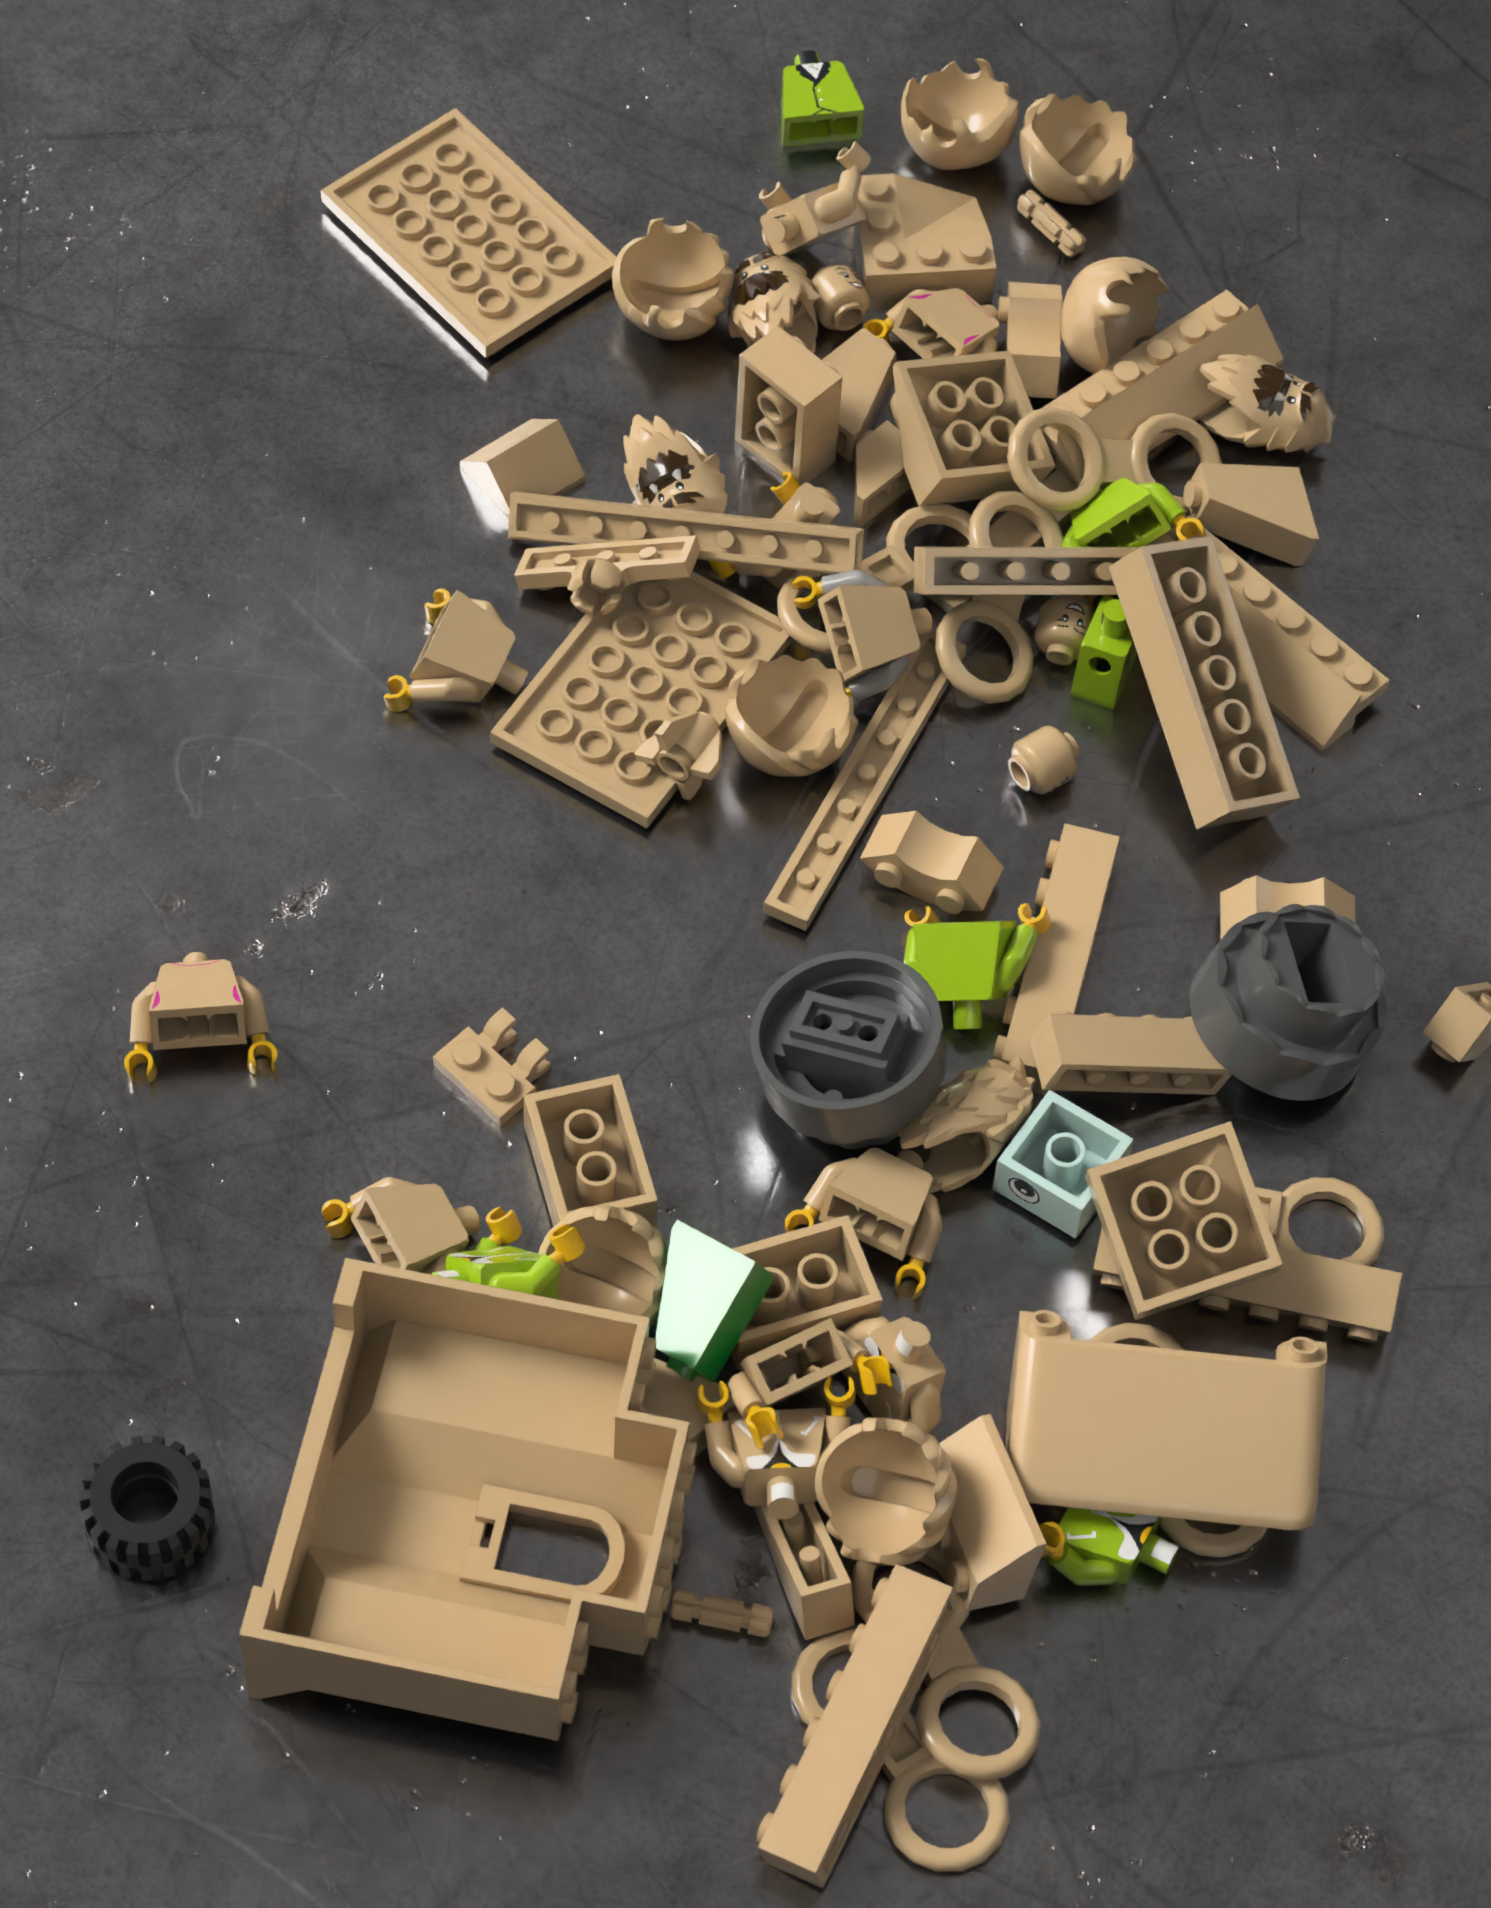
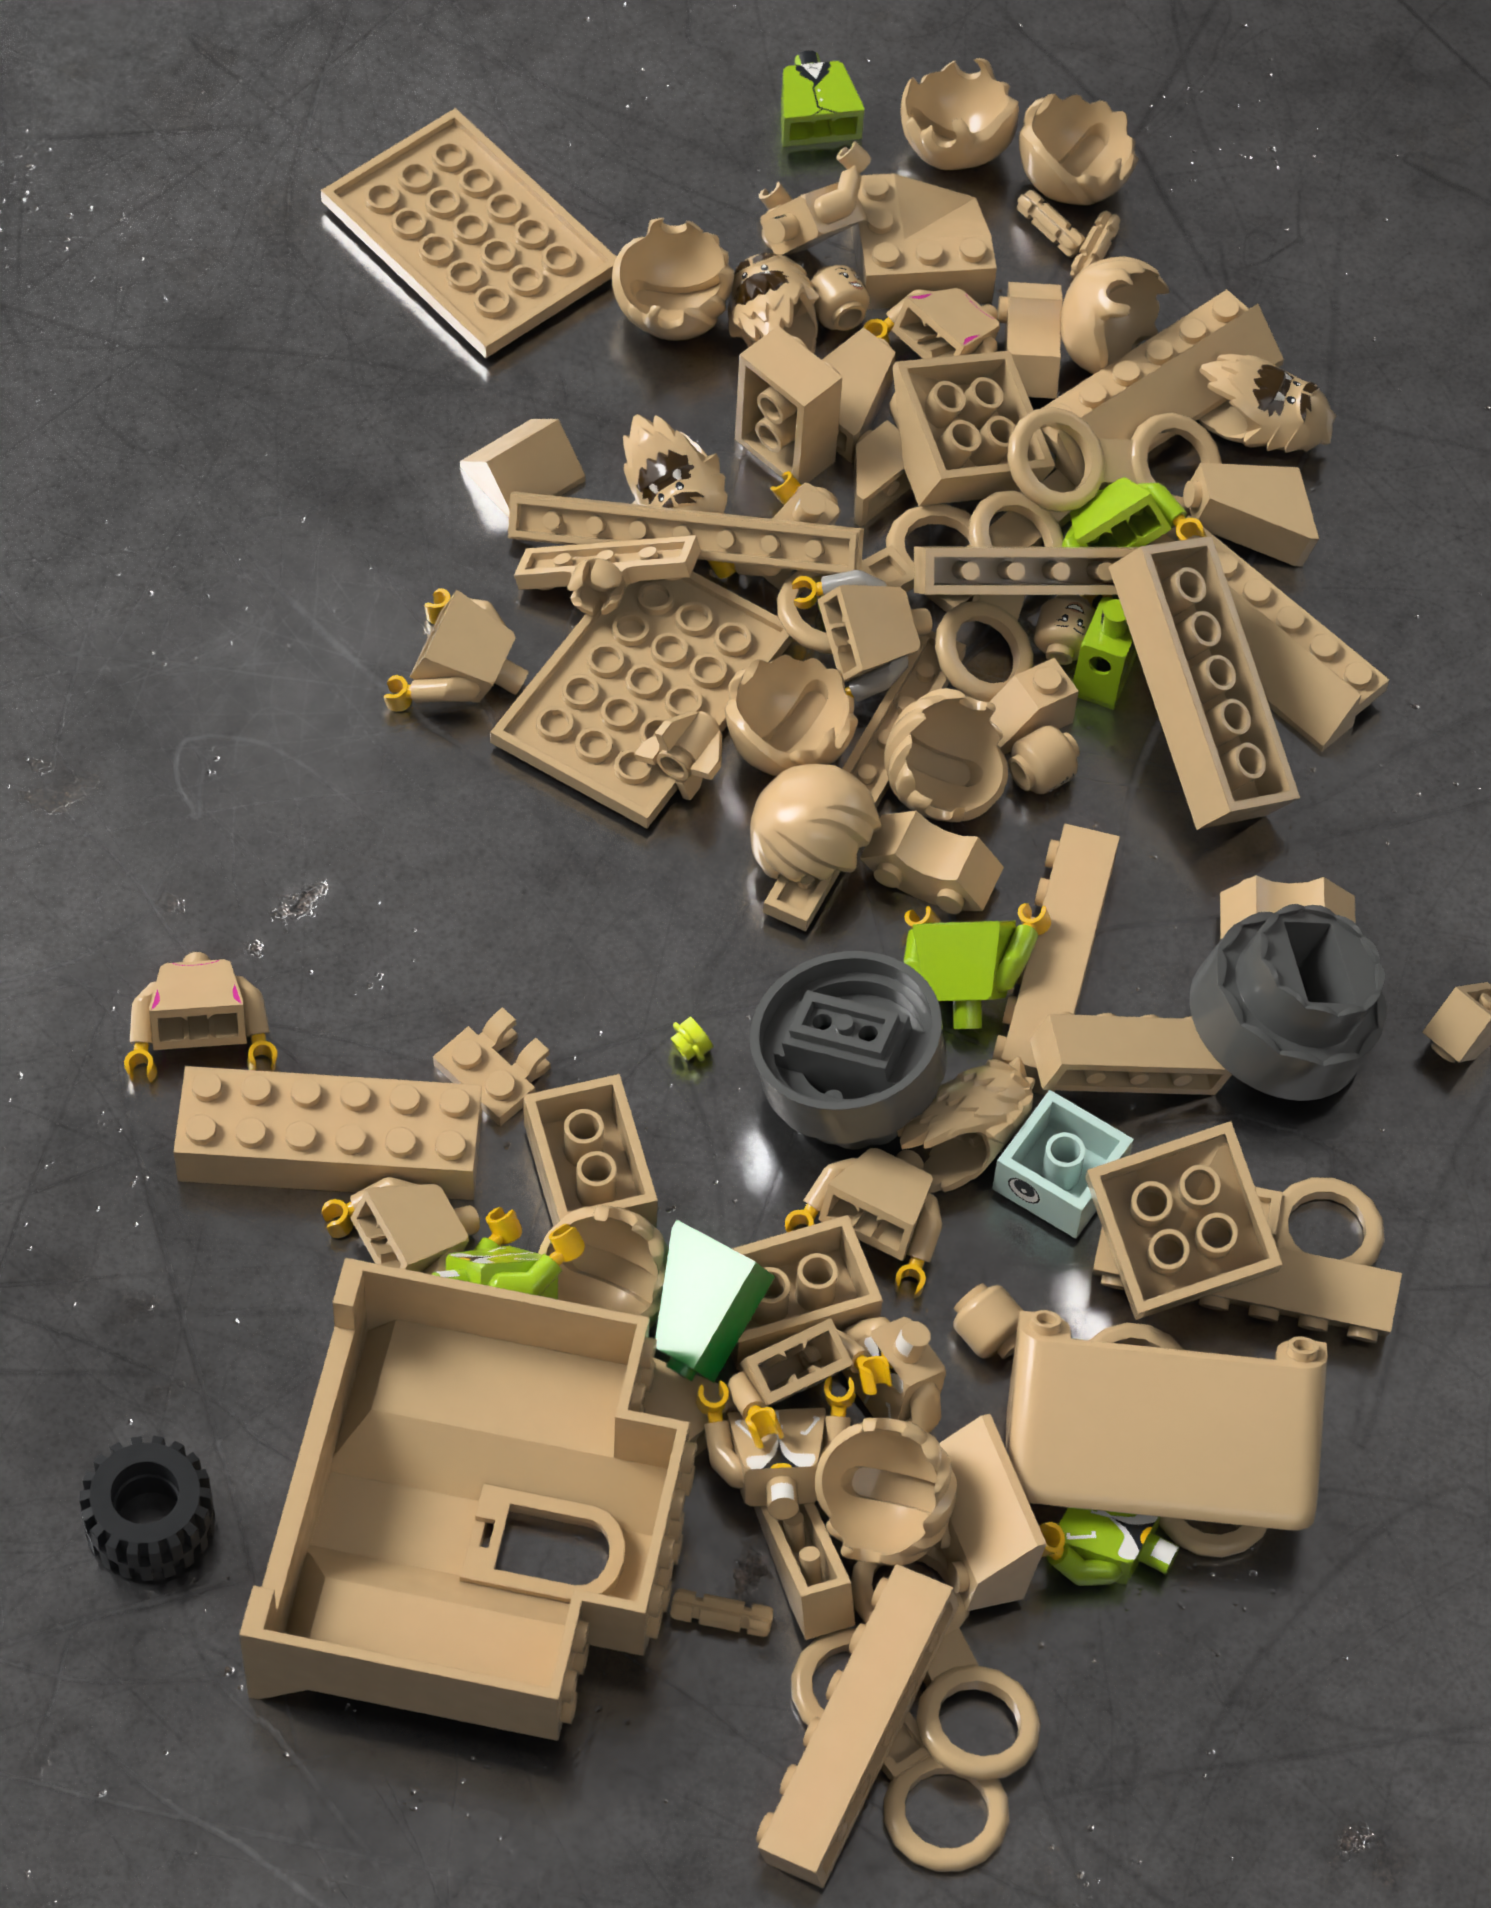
none -> tan brick [174,1066,482,1200]
none -> neon yellow plate [670,1017,714,1062]
none -> tan piece [750,764,881,882]
none -> tan piece [884,688,1008,822]
none -> tan head [953,1283,1023,1359]
none -> tan slope [989,658,1079,754]
none -> tan axle [1070,211,1121,279]

